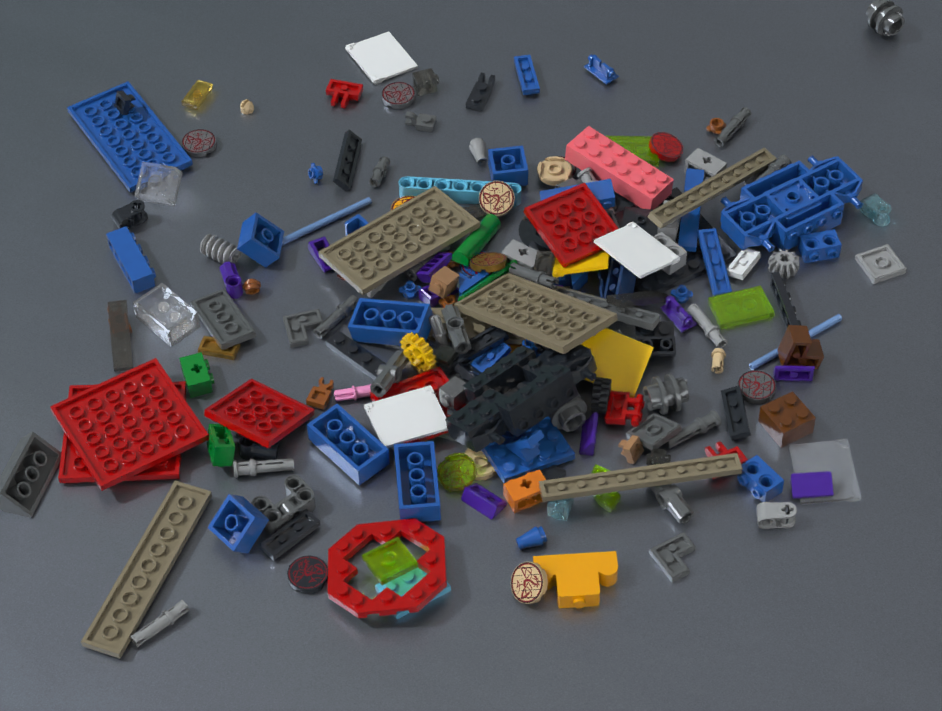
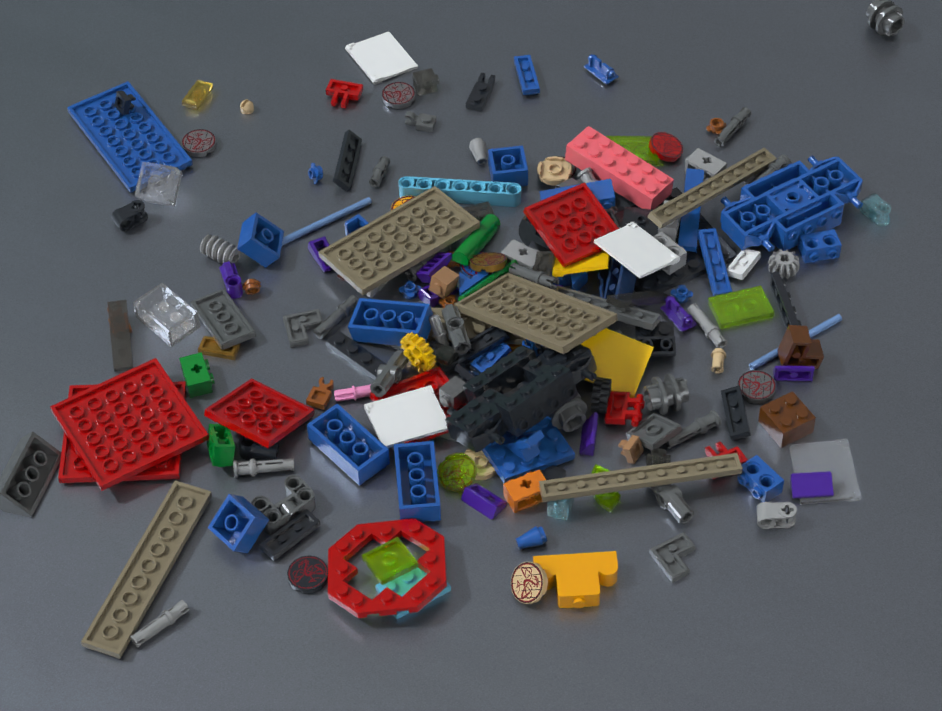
blue brick [106,226,156,293] -> none
tile [479,181,515,217] -> none
light grey tile [855,244,907,284] -> none

